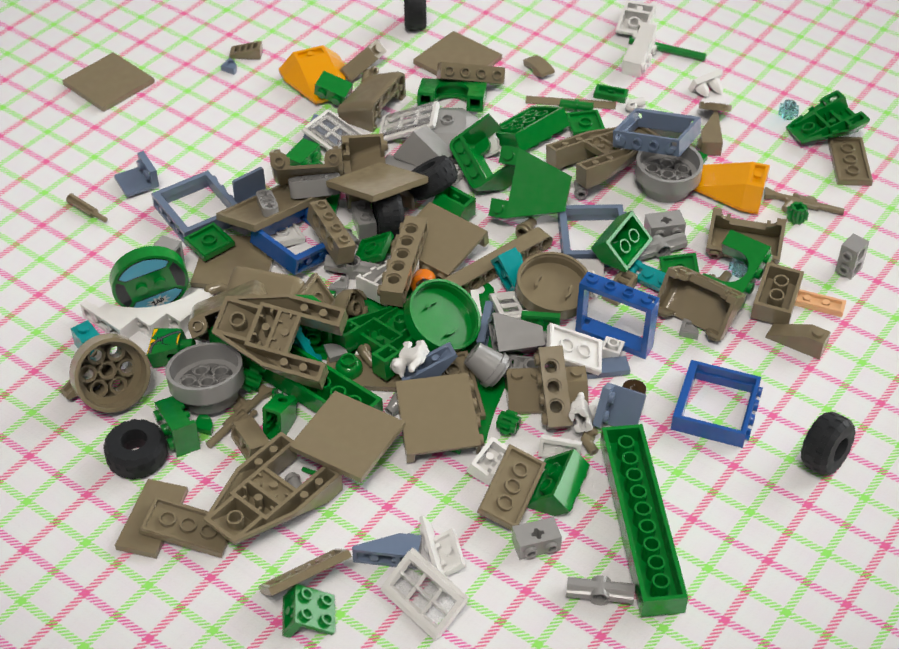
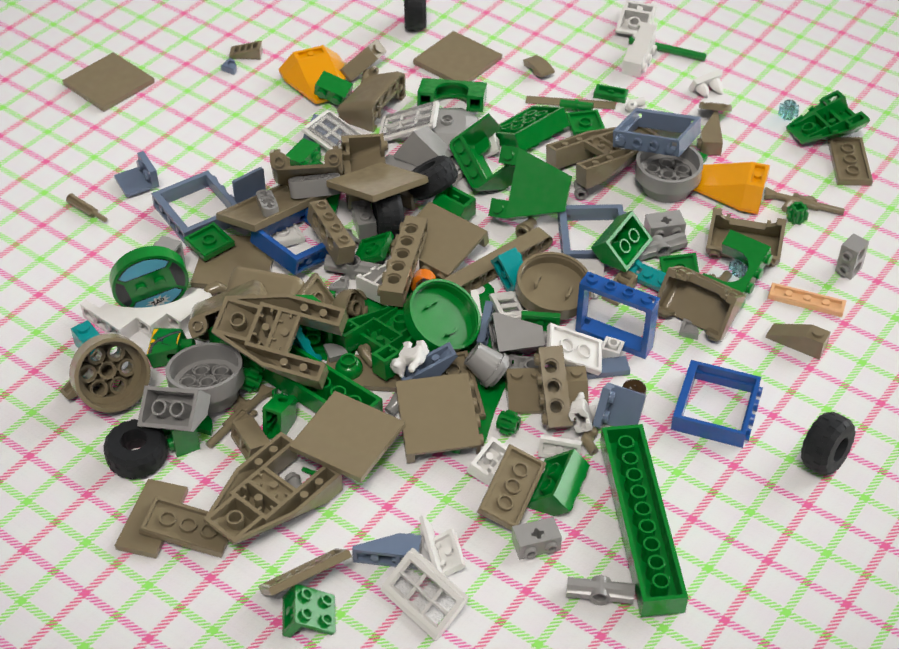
dark tan brick [437,62,505,85] -> none
dark tan brick [750,262,804,324] -> none
none -> light grey slope [137,385,211,432]

